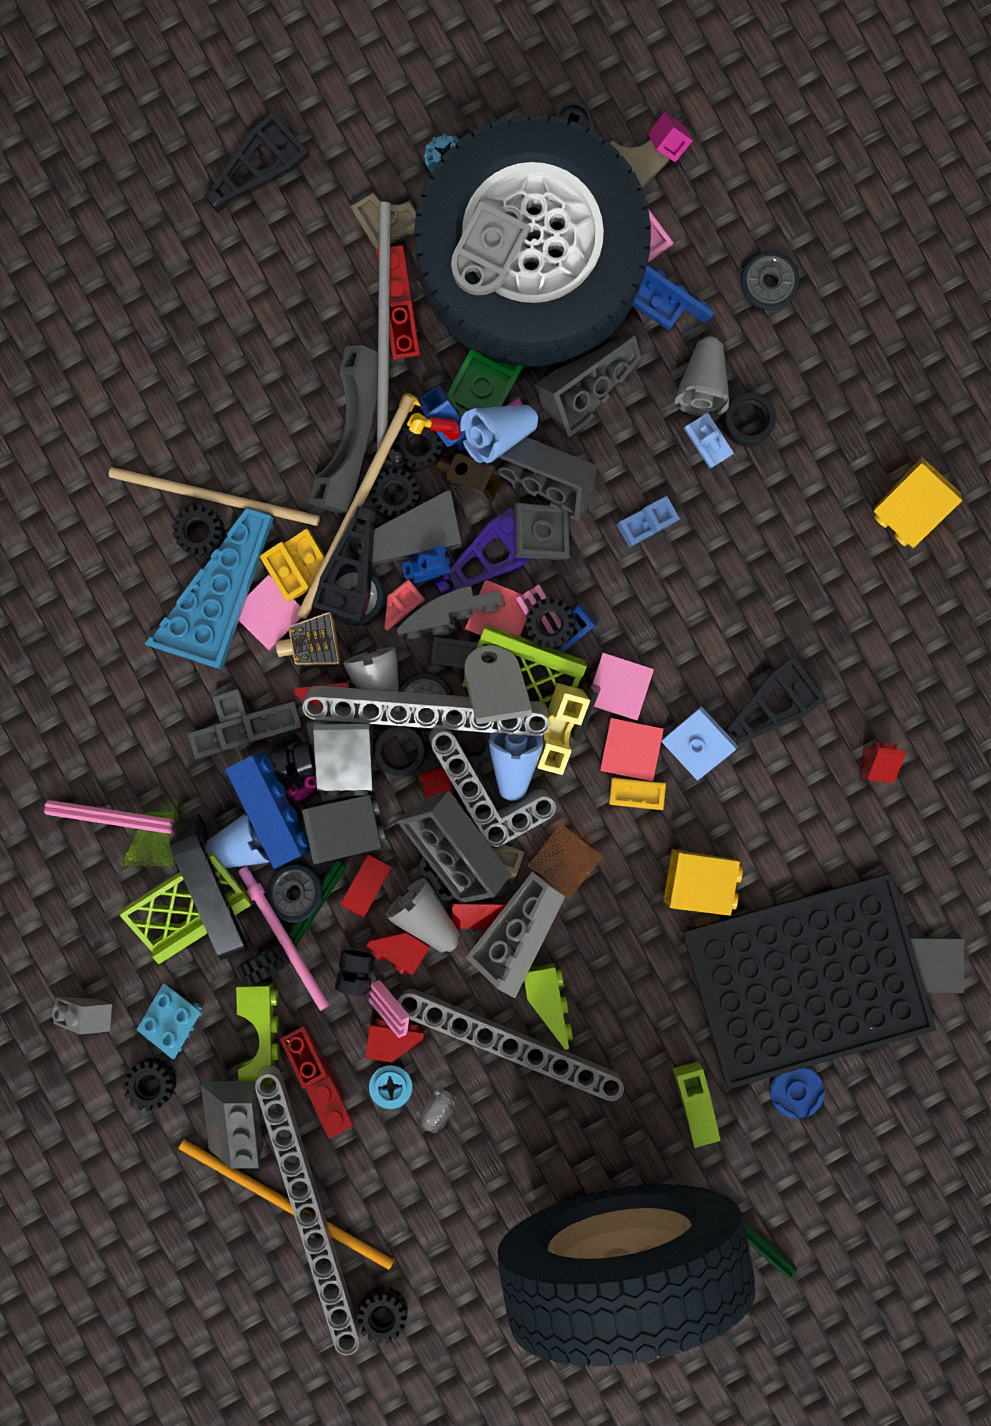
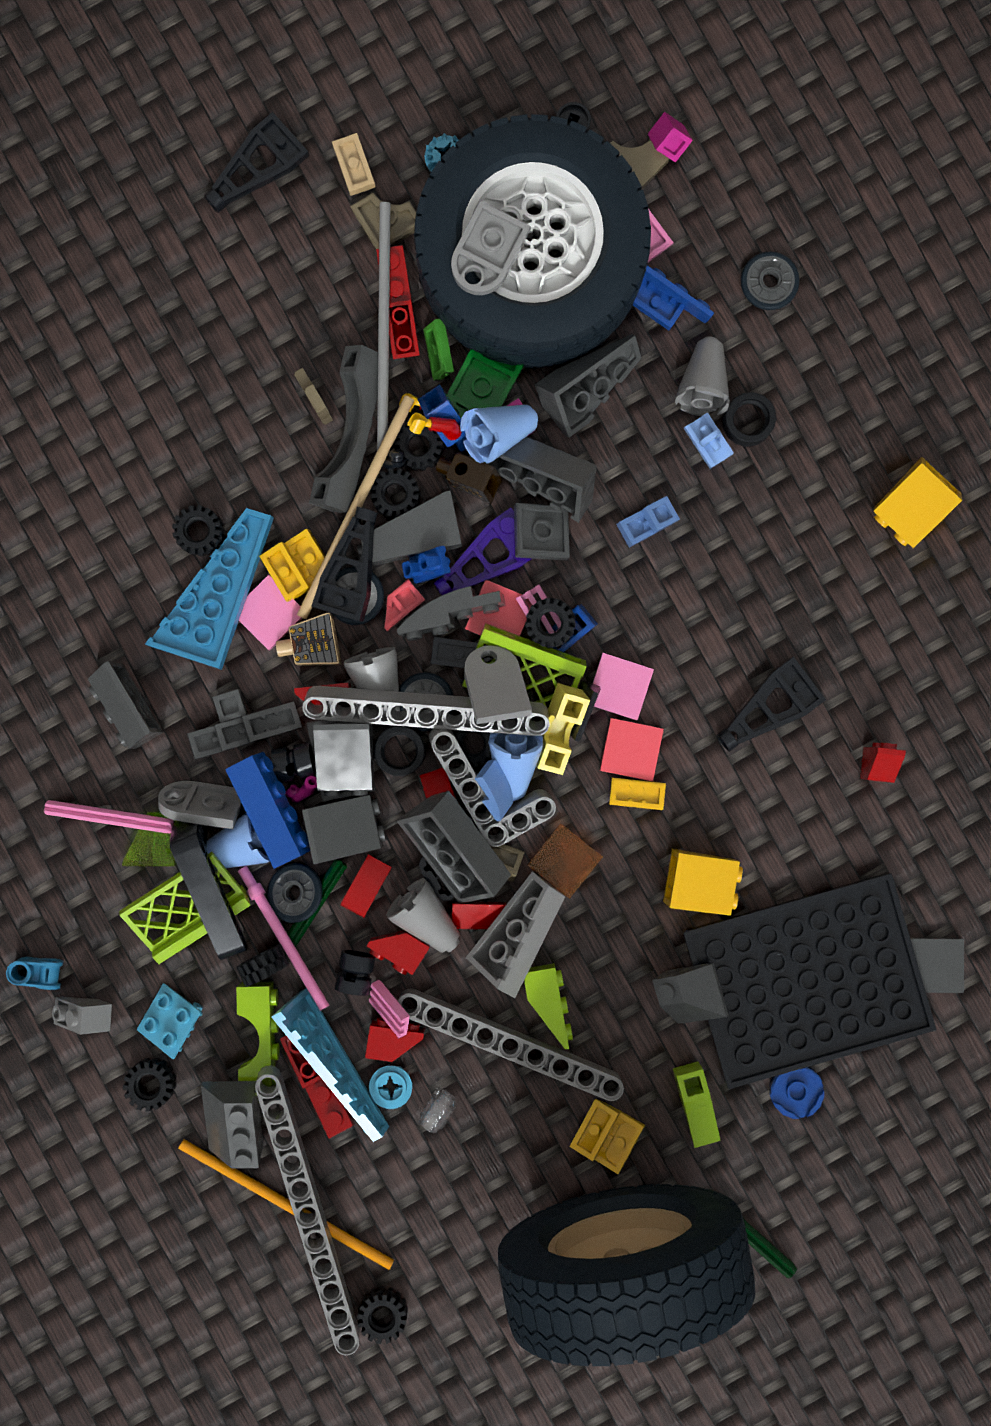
tan piece [109,467,320,526] -> none
light blue plate [661,706,738,781] -> none
none -> dark azure piece [6,957,64,990]
none -> dark grey slope [88,661,164,749]
none -> light grey tile [158,781,243,829]
none -> medium azure wing [272,988,389,1142]
none -> dark tan tile [294,368,333,425]
none -> tan plate [332,133,375,196]
none -> bright green tile [423,319,454,380]
none -> medium blue slope [475,759,513,821]
none -> yellow slope [569,1098,645,1174]
none -> dark grey slope [652,963,729,1024]

